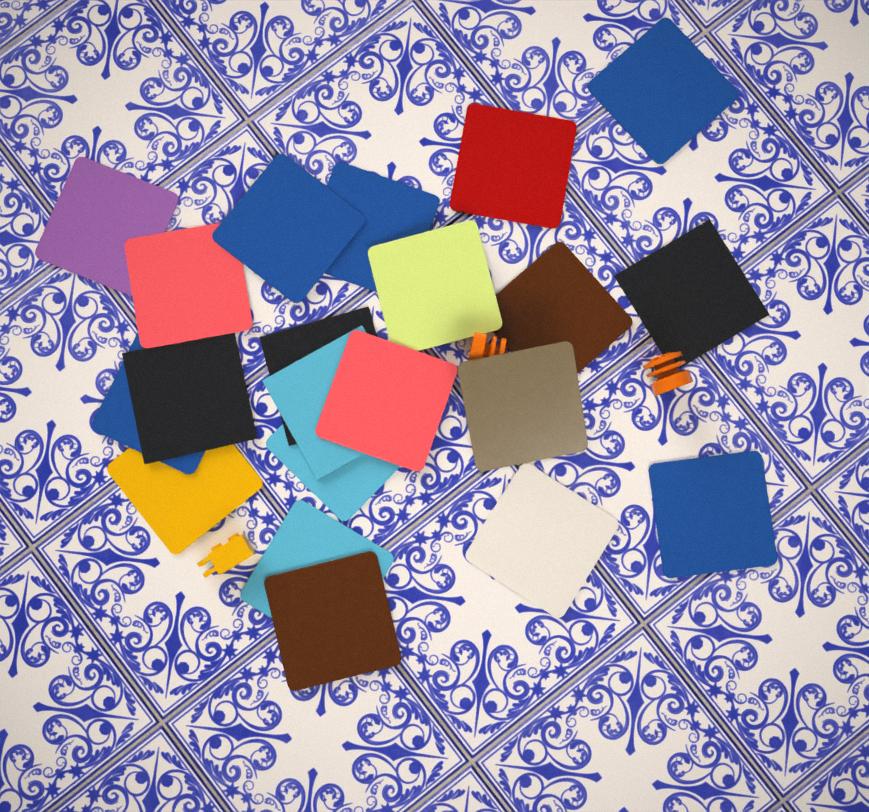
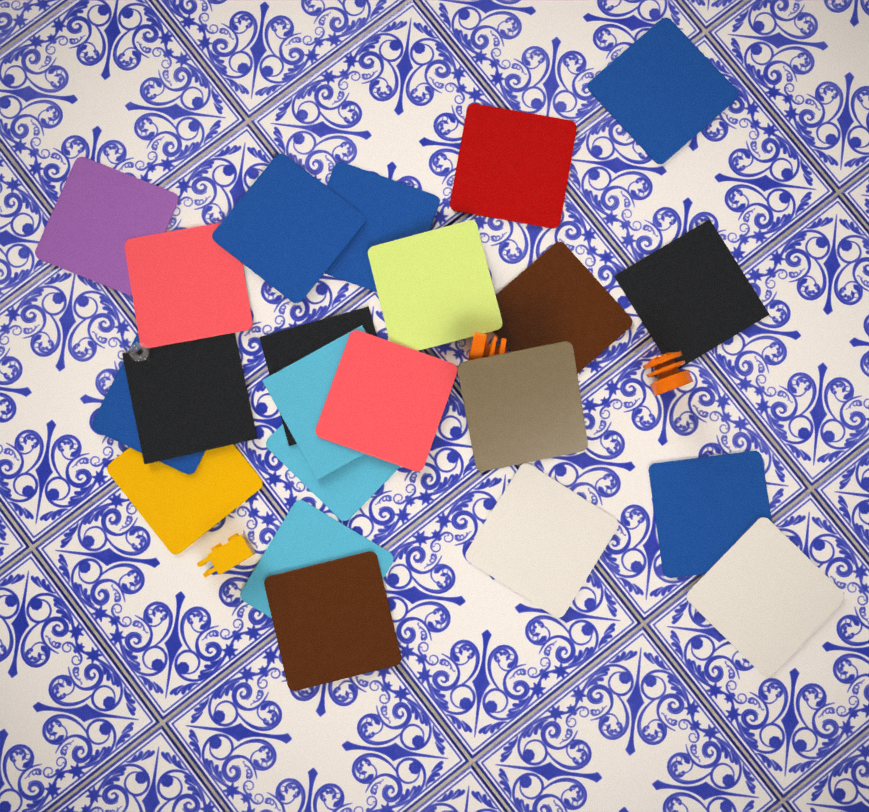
none -> clear plate [129,342,149,361]
none -> white piece [687,517,844,677]

